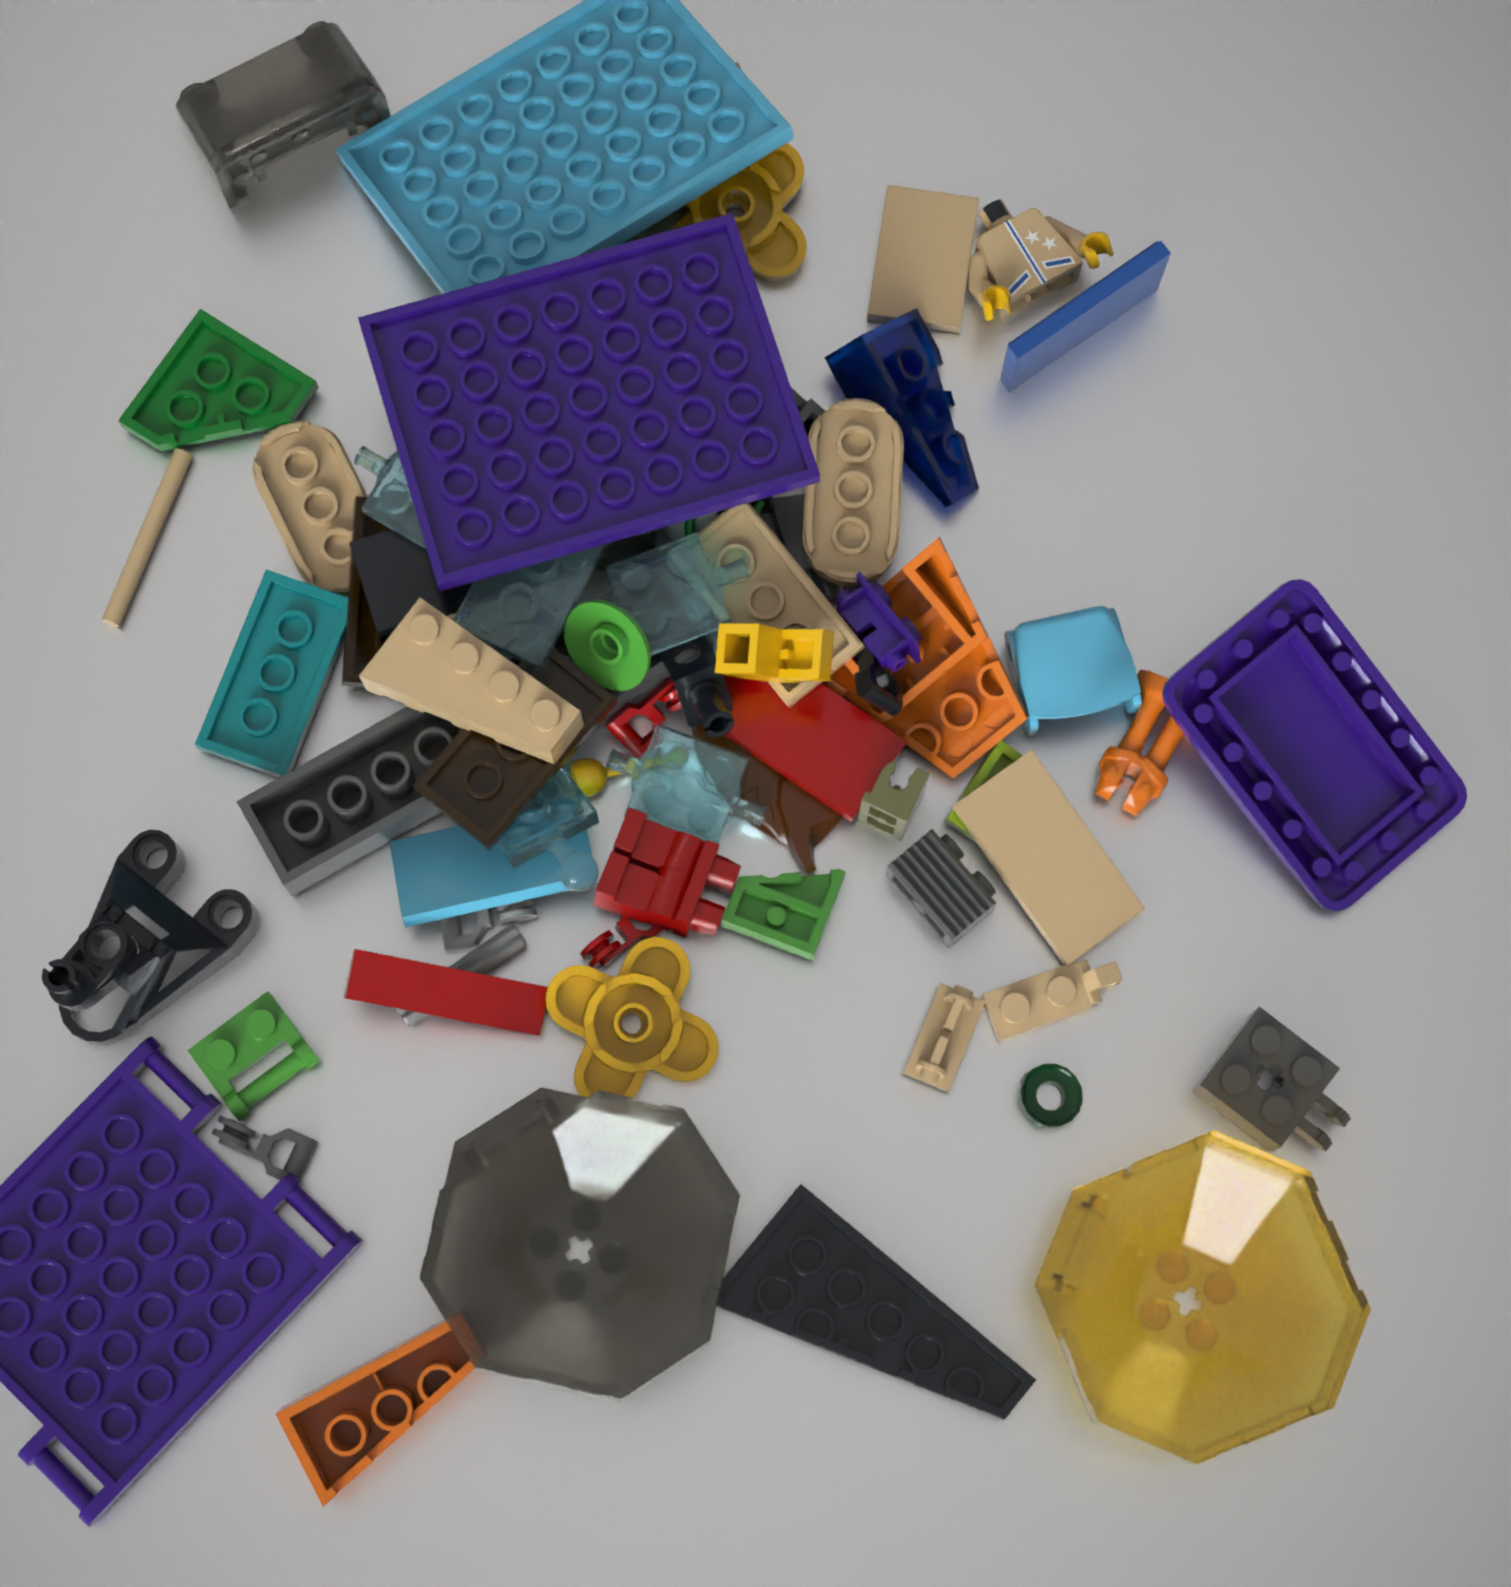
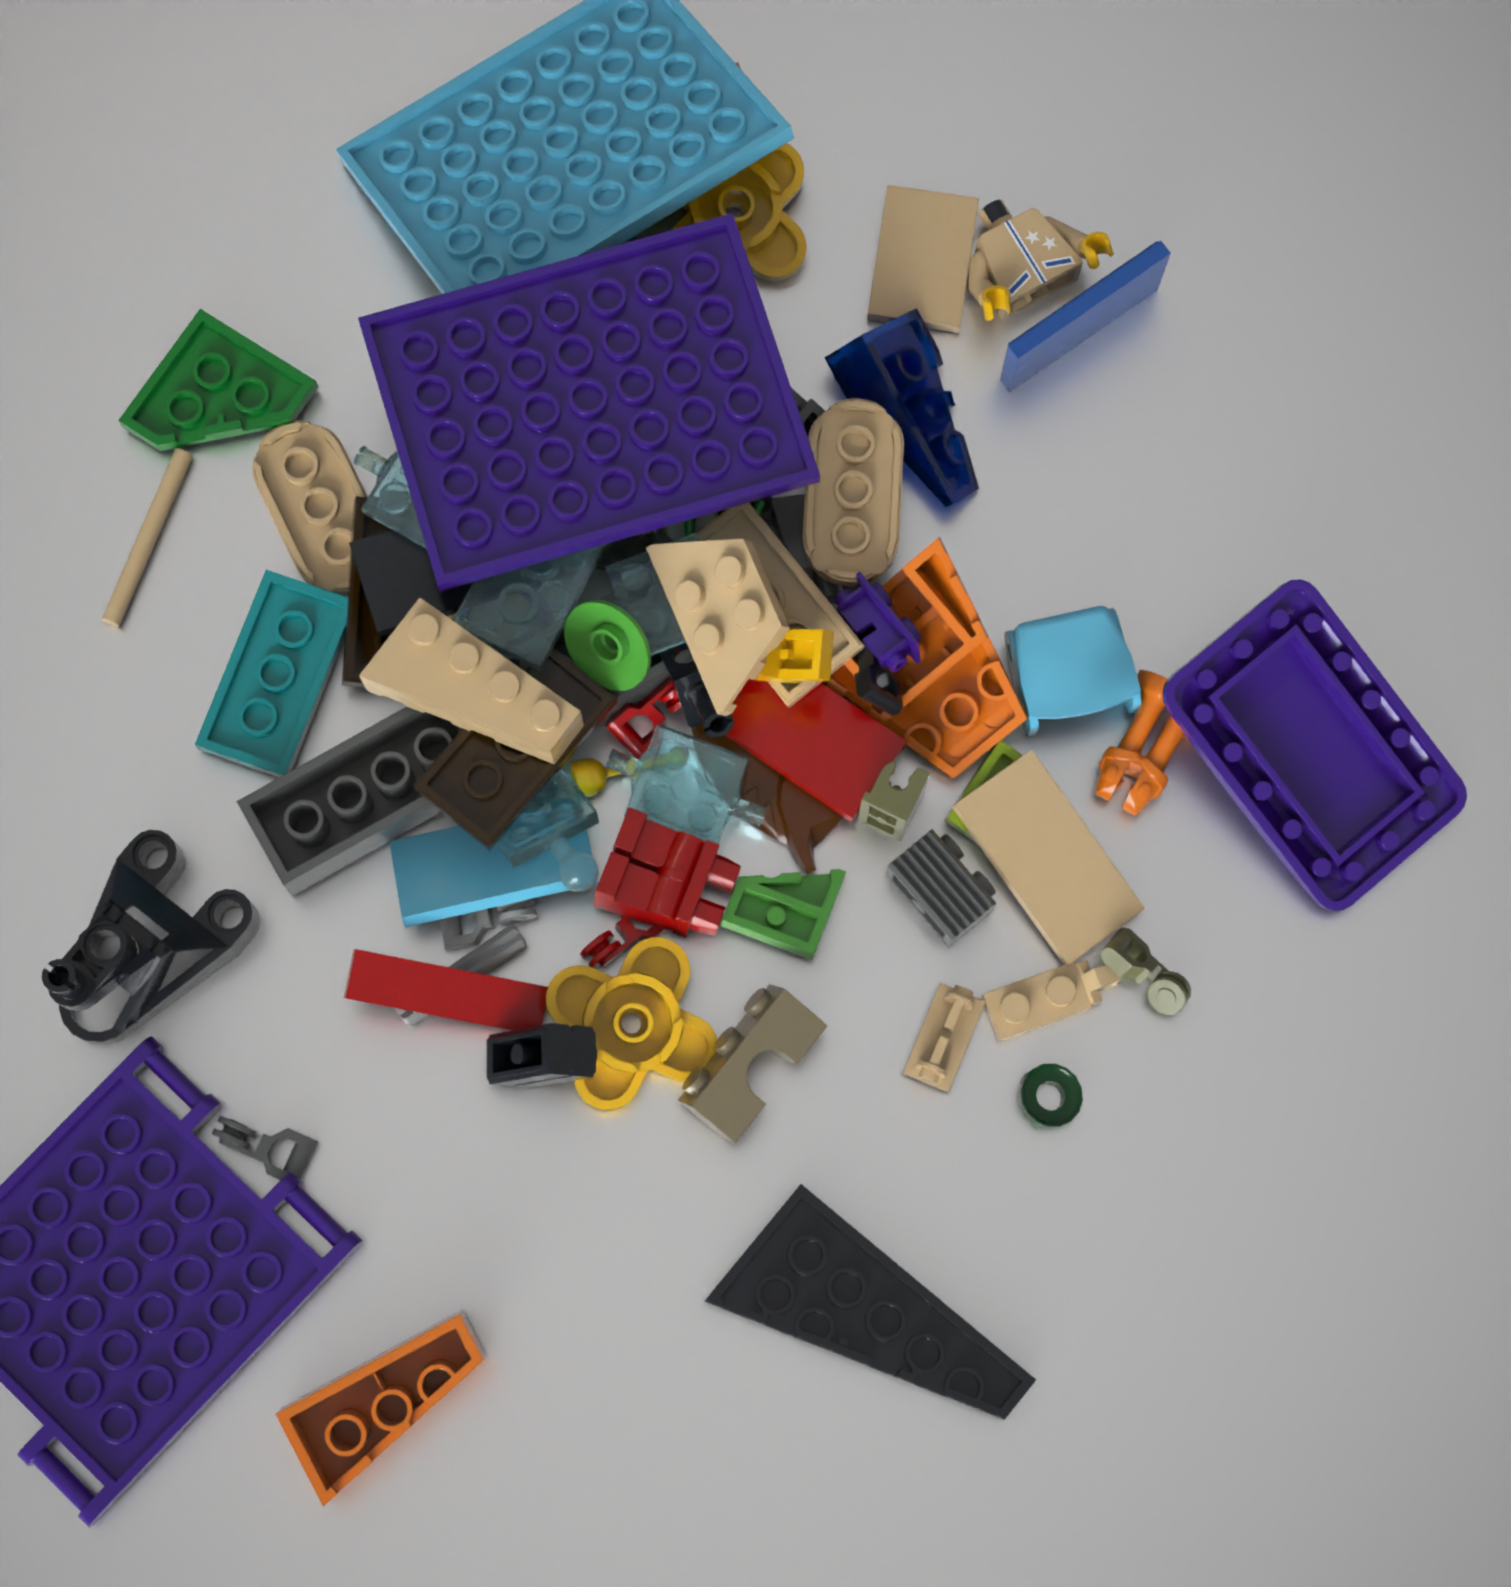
clear smoke windscreen [176,21,391,209] -> none
bright green plate [187,991,320,1122] -> none
clear smoke windscreen [419,1087,740,1403] -> none
clear yellow windscreen [1034,1130,1371,1465] -> none
dark grey hinge [1191,1006,1351,1152] -> none
none -> black brick [487,1023,597,1088]
none -> tan wing [646,538,790,716]
none -> dark tan arch [678,984,828,1144]
none -> olive piece [1100,928,1191,1015]

